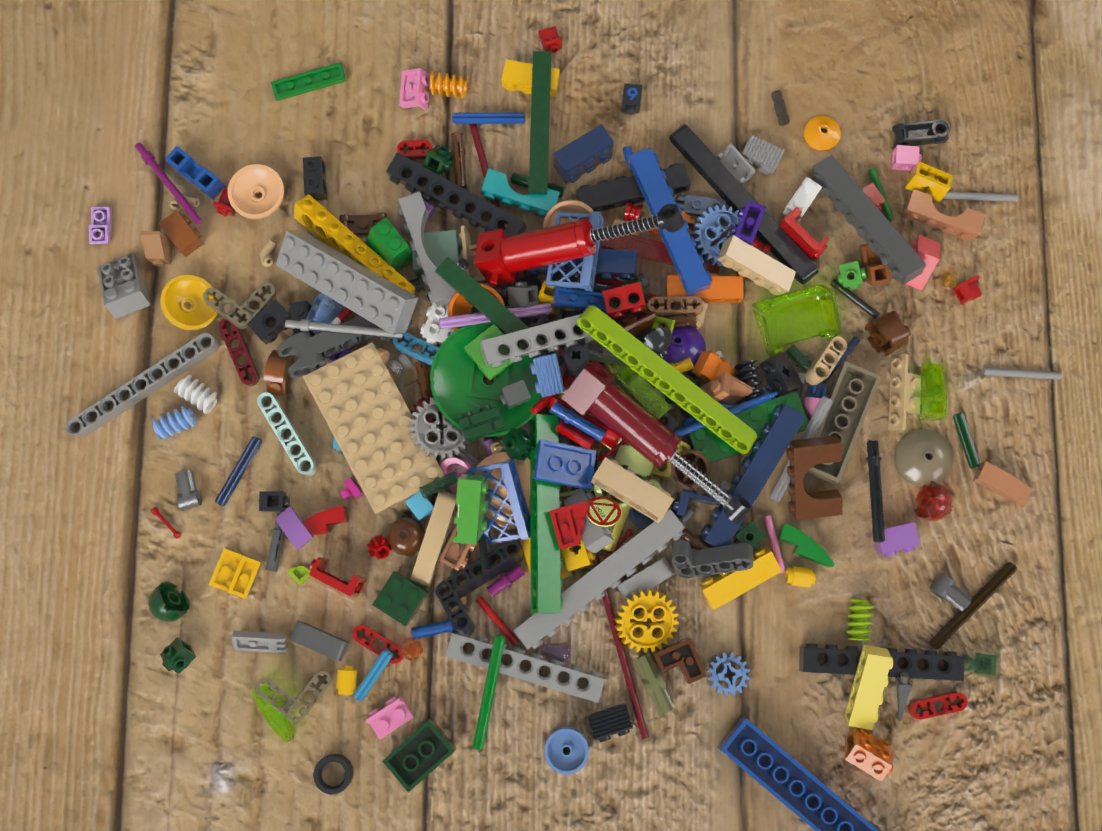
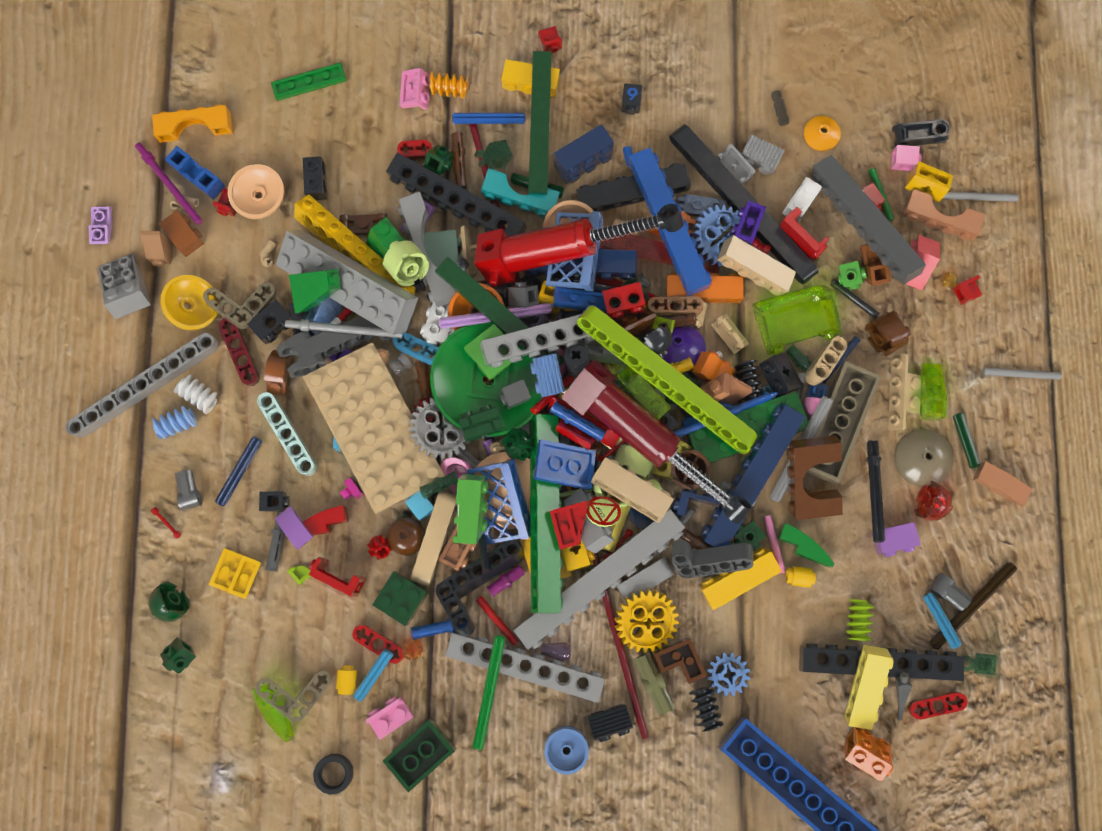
light grey hinge [232,631,288,653] -> none
dark grey beam [289,620,349,661] -> none
red wheel [623,202,642,221] -> none
none -> light orange arch [152,104,233,143]
none -> green slope [289,269,341,313]
none -> yellowish green brick [383,241,429,286]
none -> clear green brick [474,139,513,169]
none -> black piece [689,686,724,732]
none -> tan hinge [711,314,749,354]
none -> dark azure axle [923,593,962,649]

